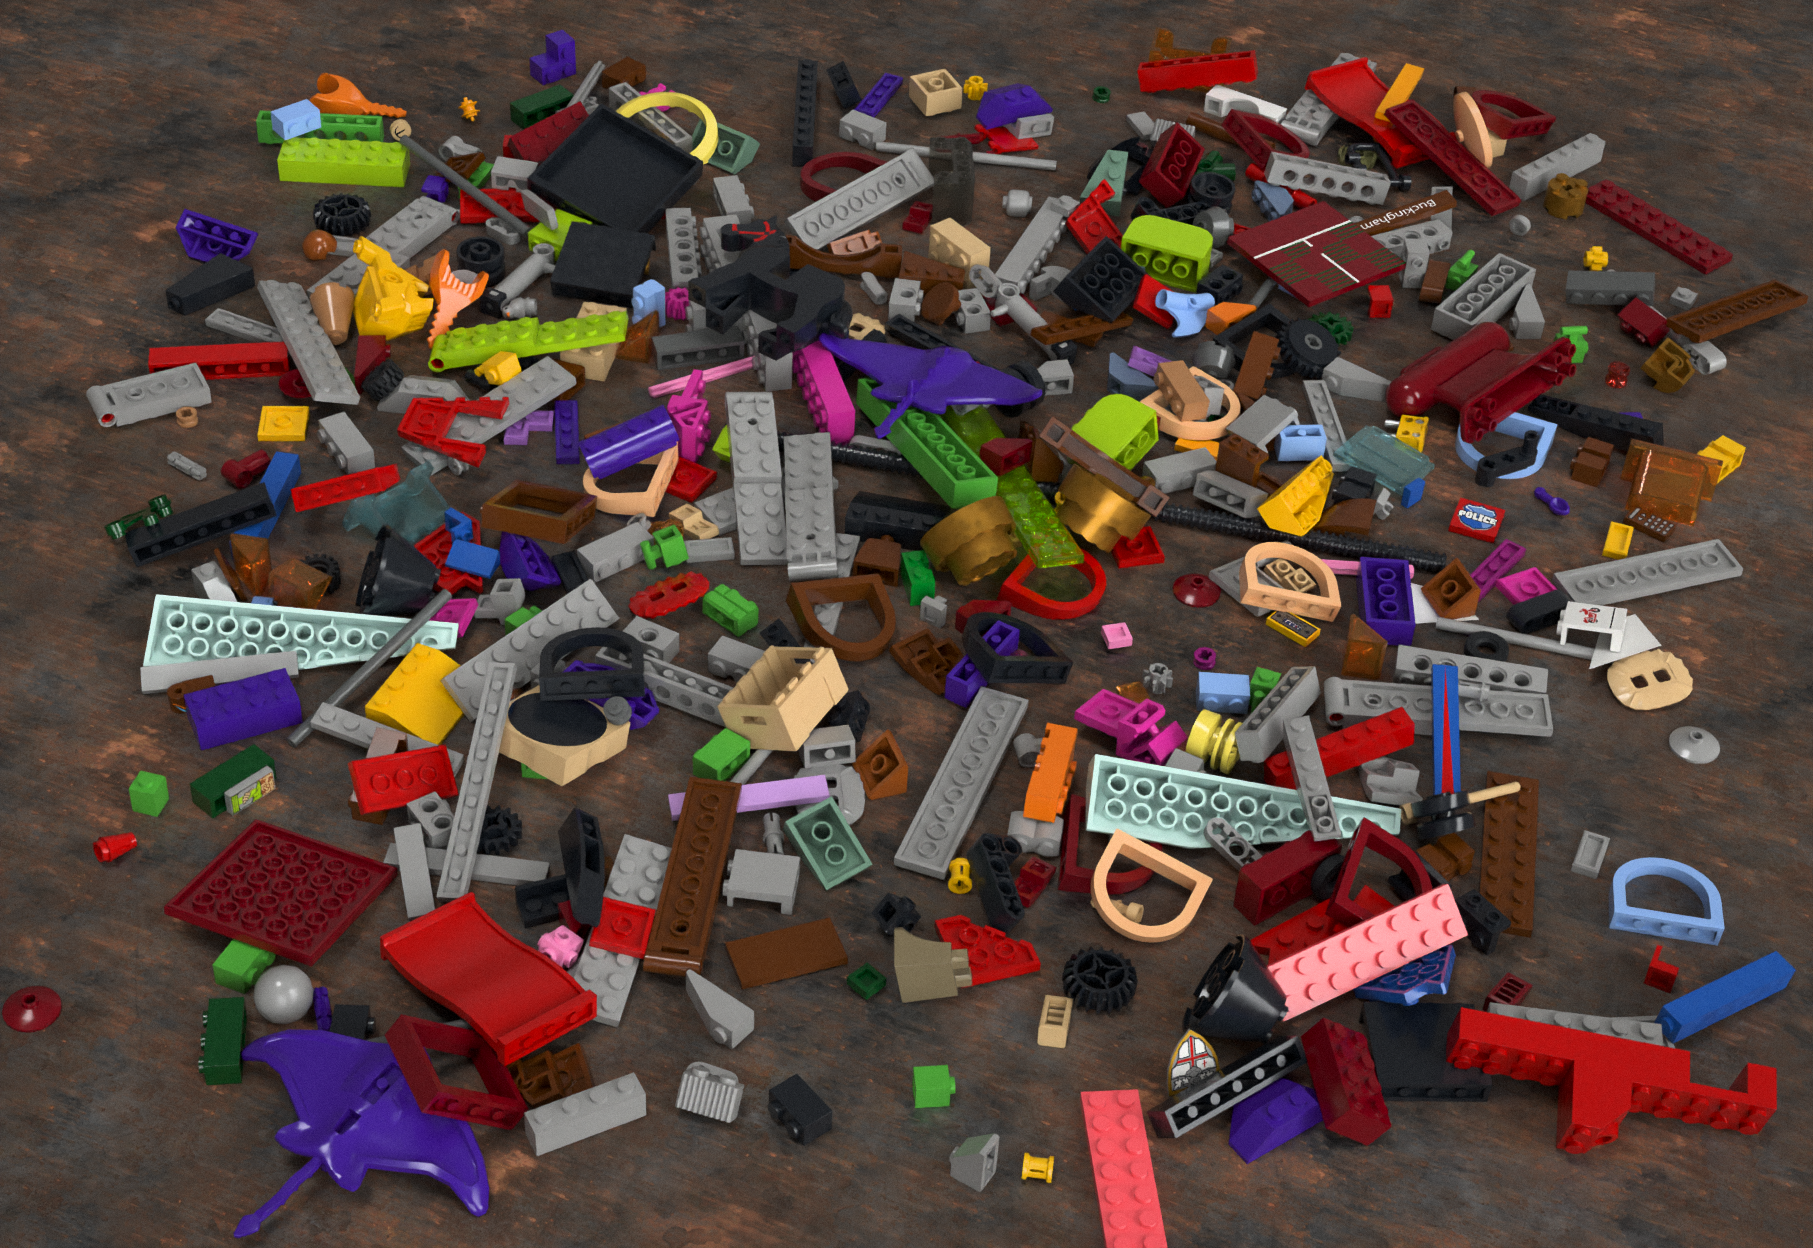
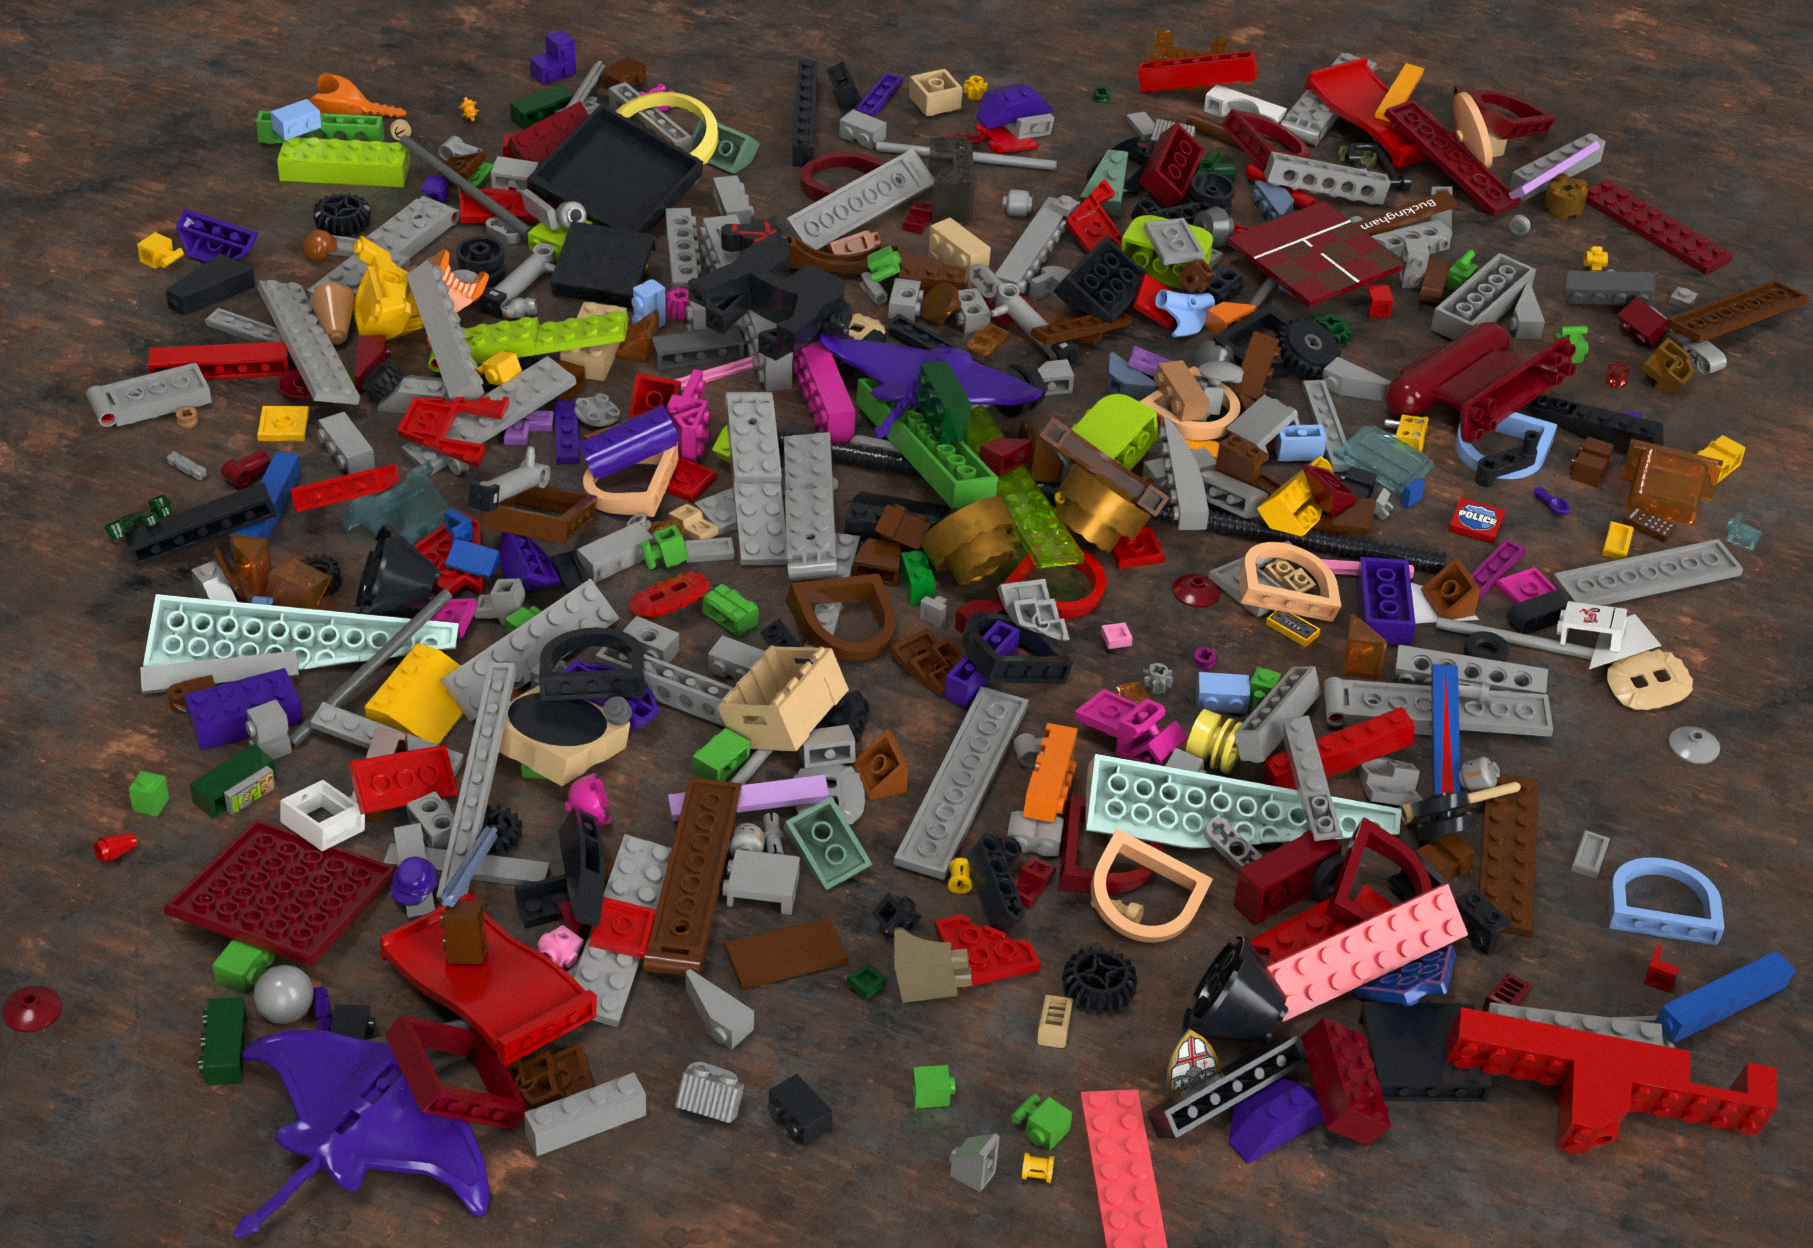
none -> yellow brick [137,232,184,269]
none -> light grey brick [245,700,292,759]
none -> white window [280,780,365,851]
none -> dark purple hat [391,856,438,906]
none -> light grey brick [406,260,485,401]
none -> sand blue axle [440,826,498,907]
none -> reddish brown brick [440,901,488,964]
none -> light grey piece [468,446,550,512]
none -> light grey head [555,201,586,229]
none -> dark pink cylinder [565,773,612,826]
none -> light grey dish [574,393,620,427]
none -> red slope [628,373,682,419]
none -> light grey head [729,823,765,858]
none -> bright green brick [867,245,902,282]
none -> reddish brown brick [875,504,932,551]
none -> dark green brick [915,360,972,445]
none -> clear orange slope [965,323,1009,356]
none -> light grey slope [997,579,1070,642]
none -> bright green brick [1010,1094,1072,1152]
none -> light grey tile [1143,218,1205,265]
none -> light grey slope [1159,418,1209,530]
none -> reddish brown brick [1177,259,1216,294]
none -> light grey dish [1199,361,1244,385]
none -> dark red slope [1302,464,1359,517]
none -> light grey head [1459,757,1500,793]
none -> lavender tile [1508,141,1600,200]
none -> clear light blue bracket [1726,512,1763,551]

